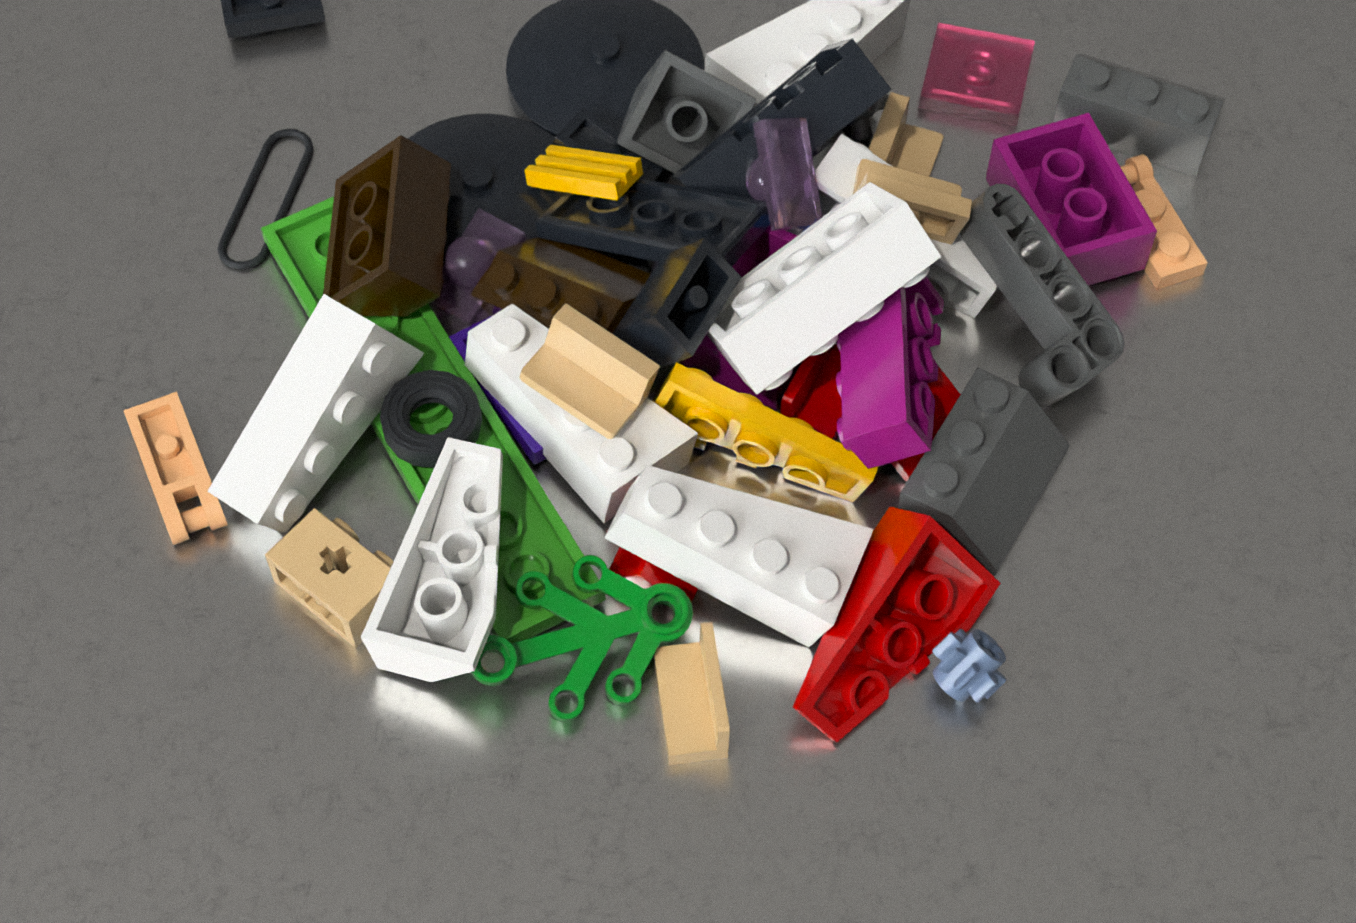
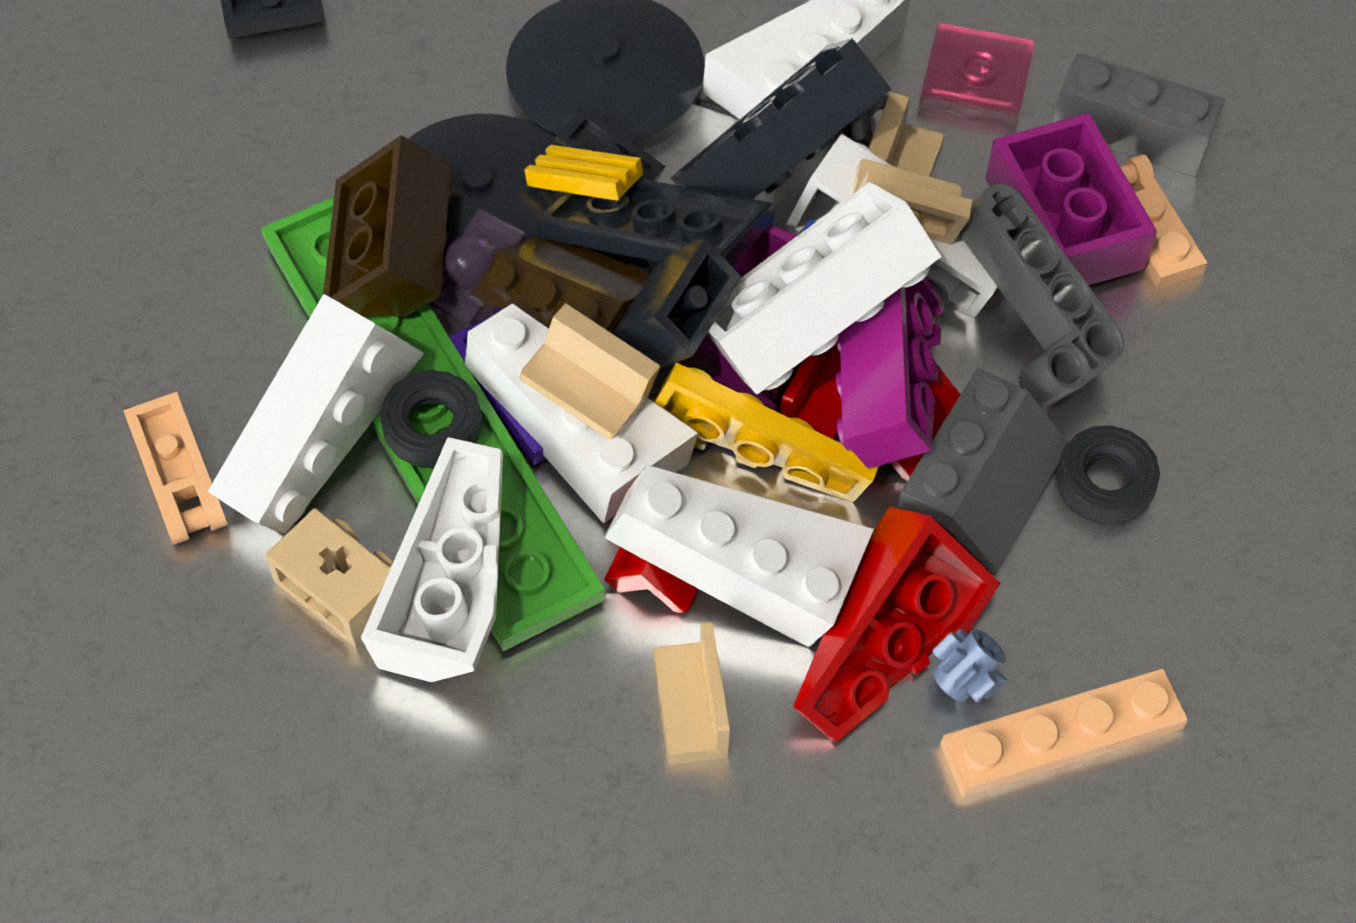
black piece [217,129,313,269] -> none
green plant [471,555,693,722] -> none
dark grey slope [616,50,757,173] -> none
clear purple tile [746,118,823,231] -> none
none -> light nougat plate [940,669,1188,798]
none -> black tyre [1057,425,1160,523]

